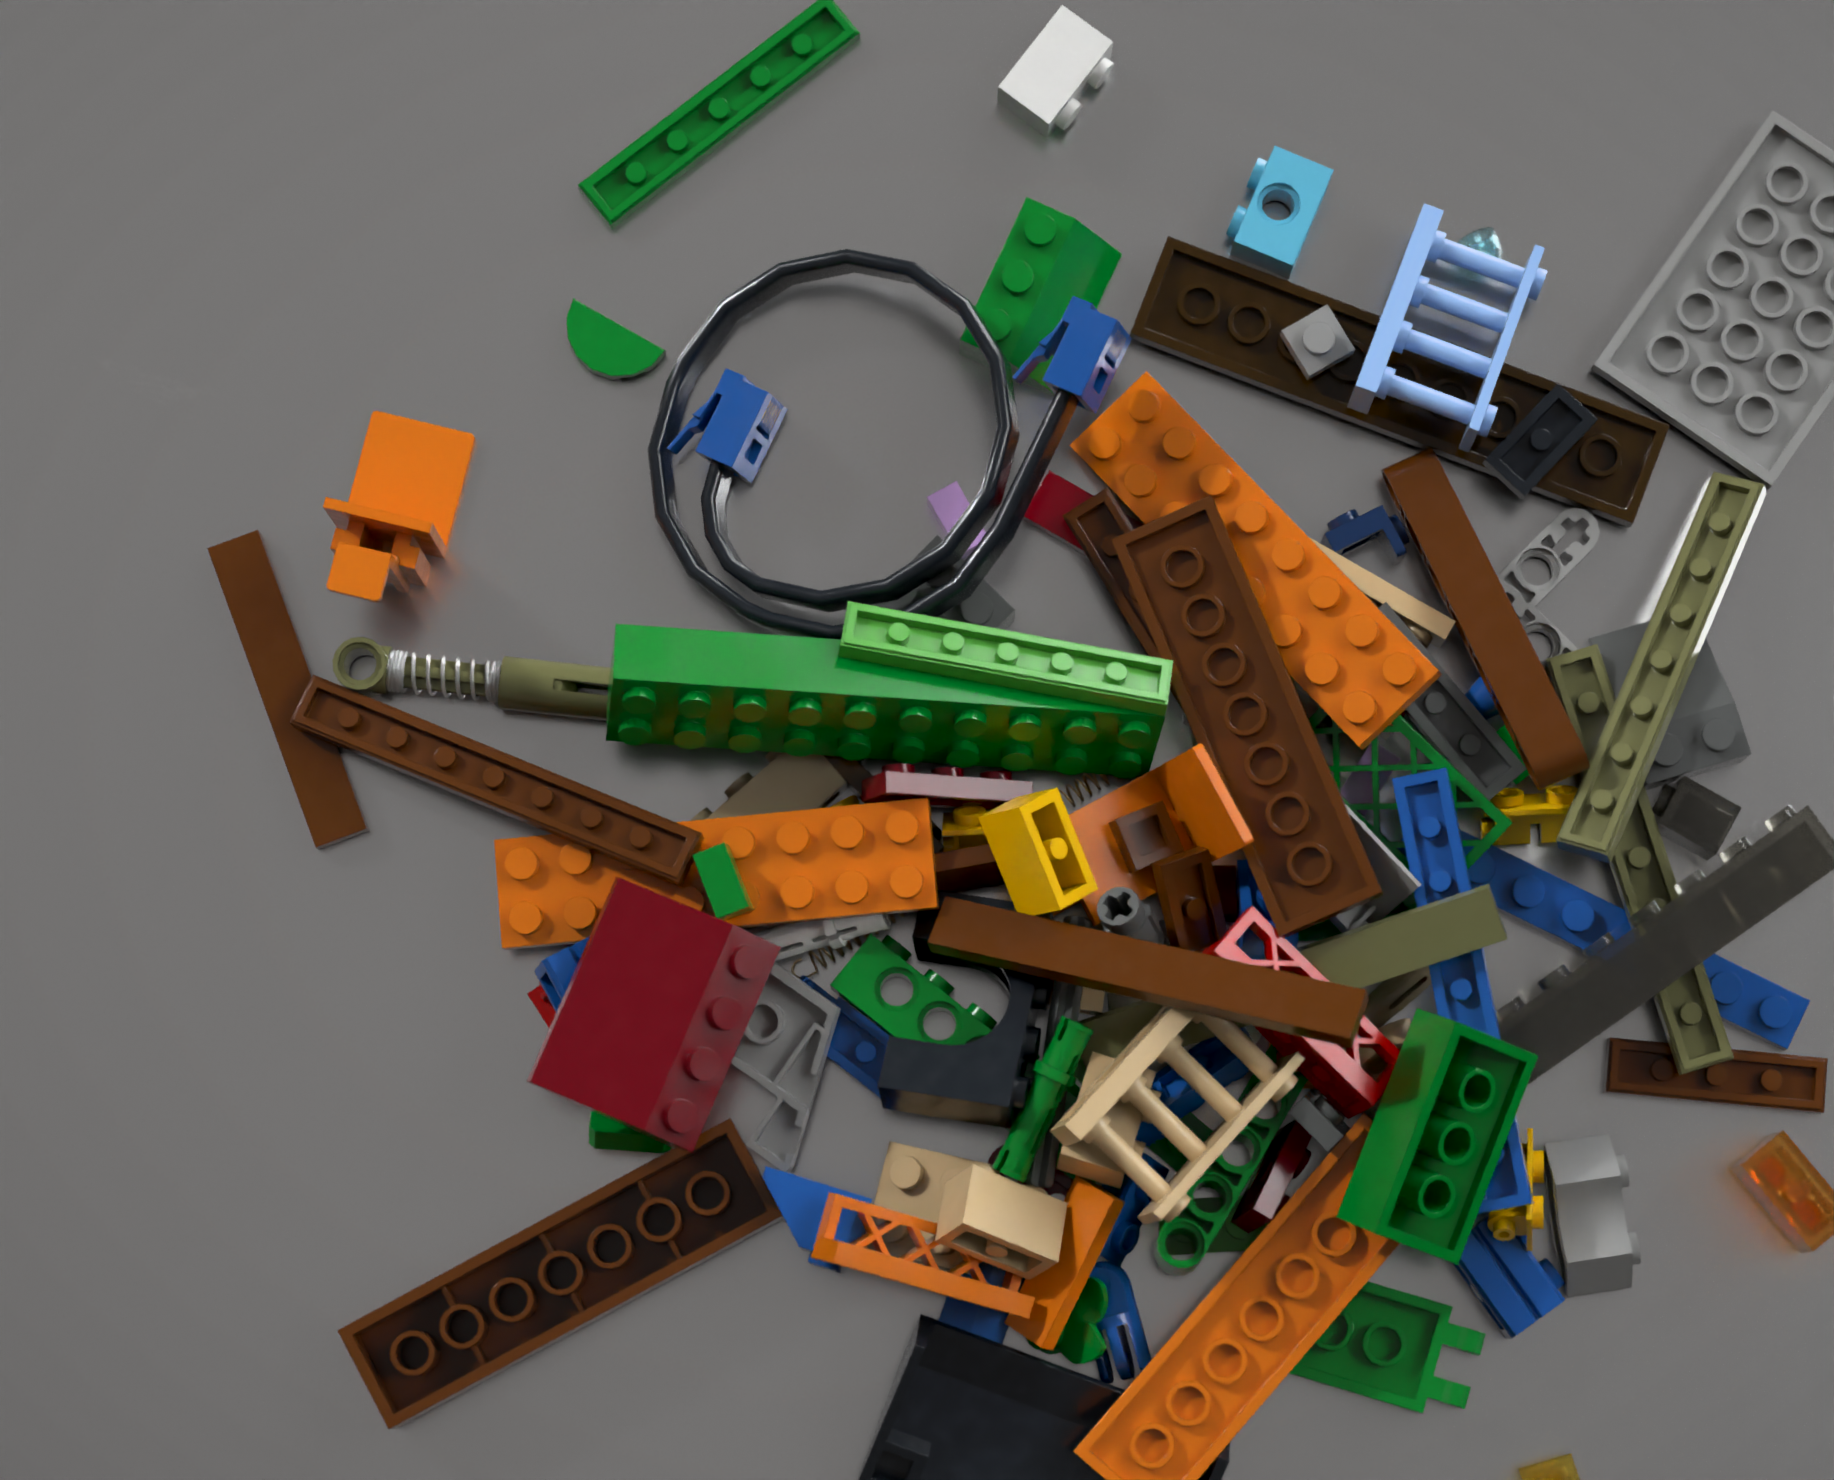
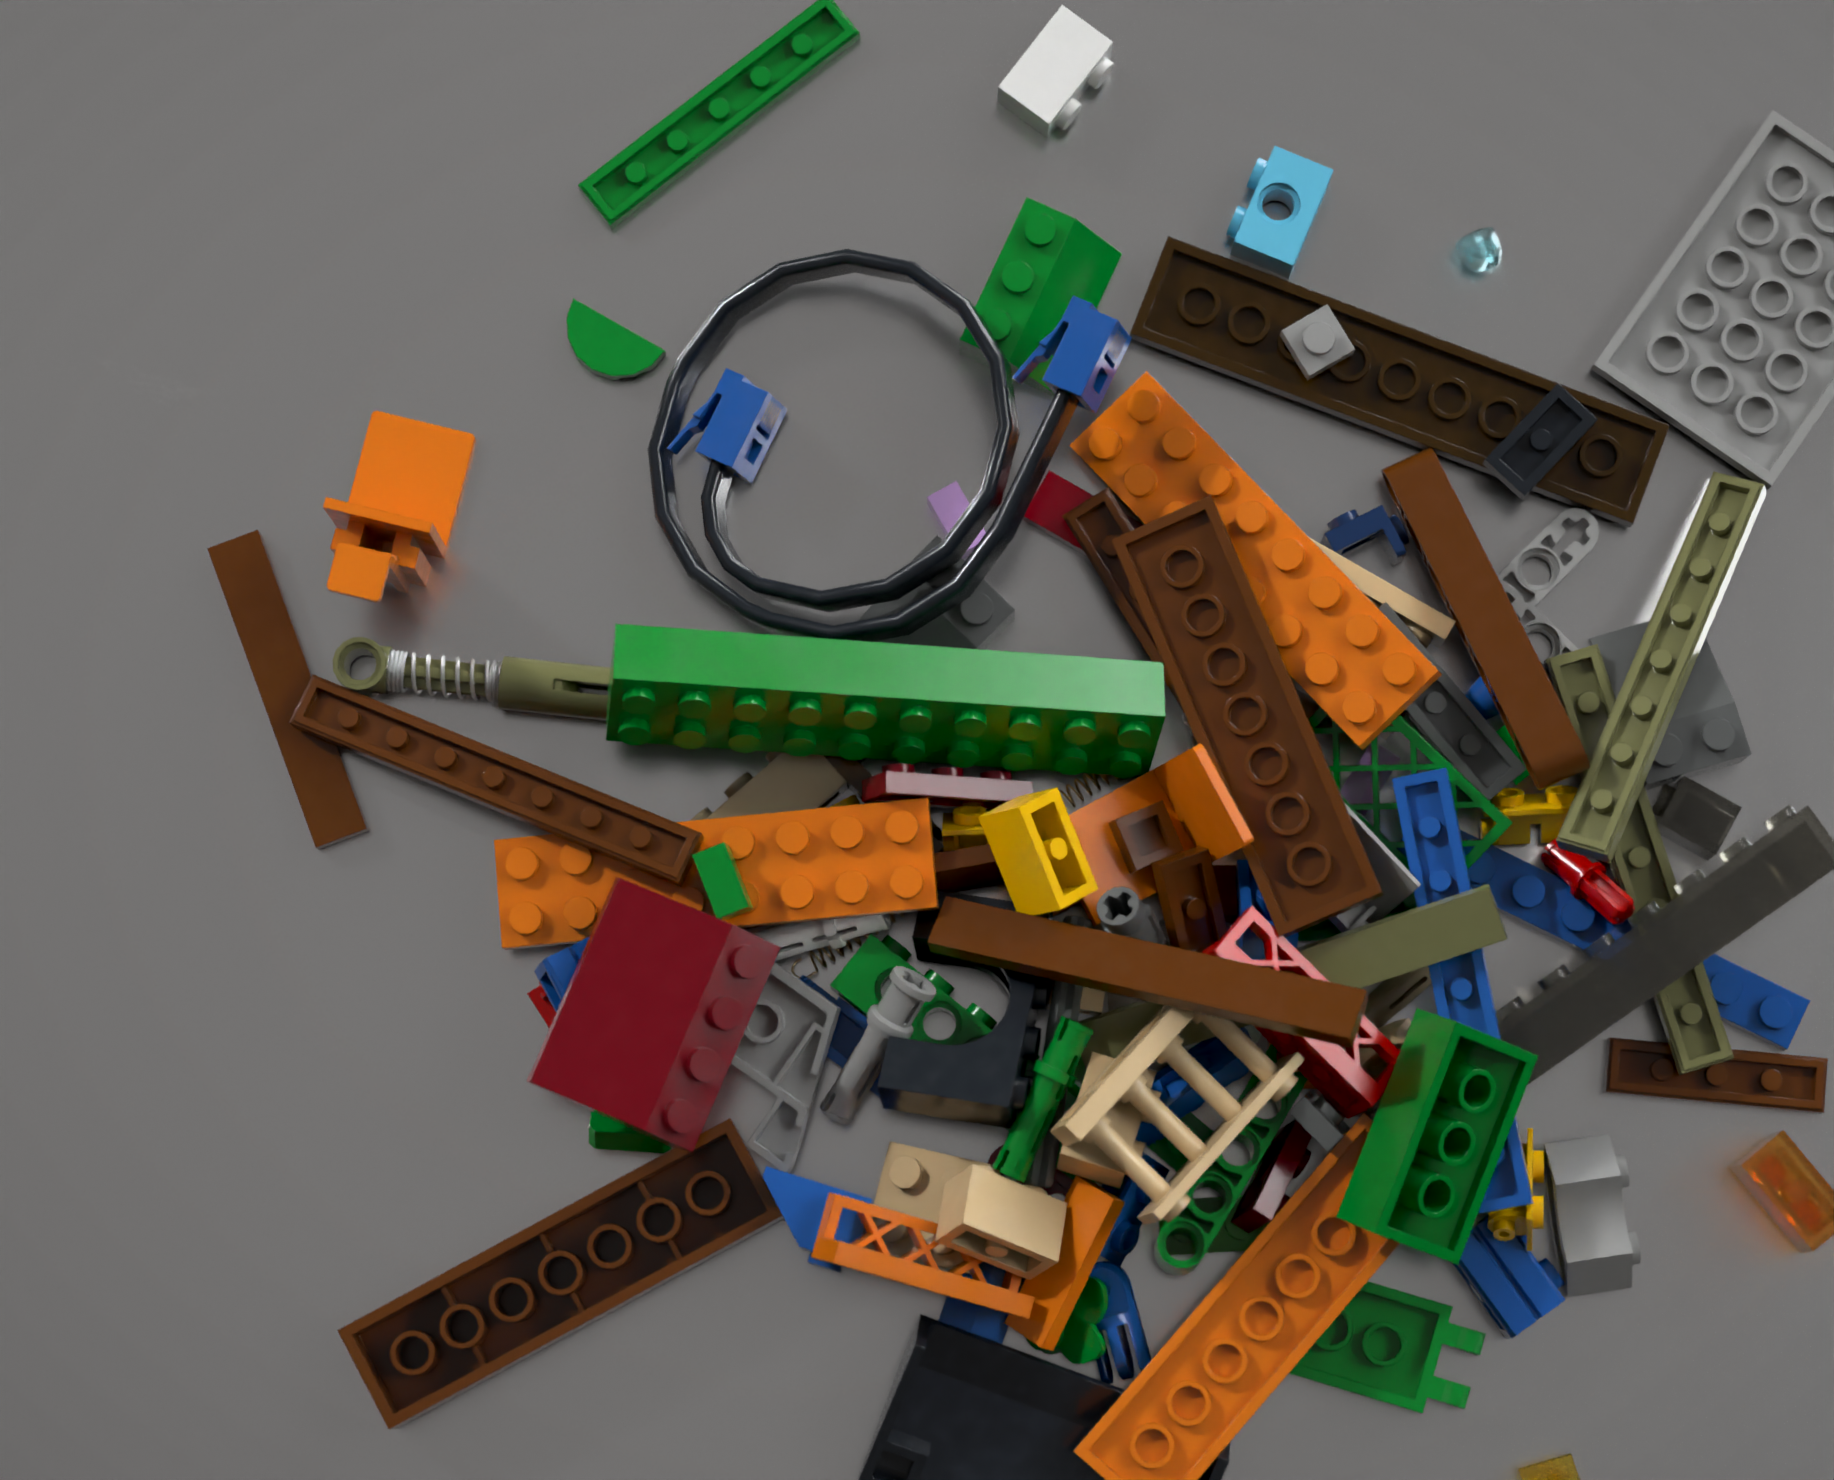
bright green tile [838,601,1173,716] -> none
light blue fence [1347,203,1547,452] -> none
none -> light grey pin [820,966,937,1125]
none -> red axle [1541,838,1635,925]

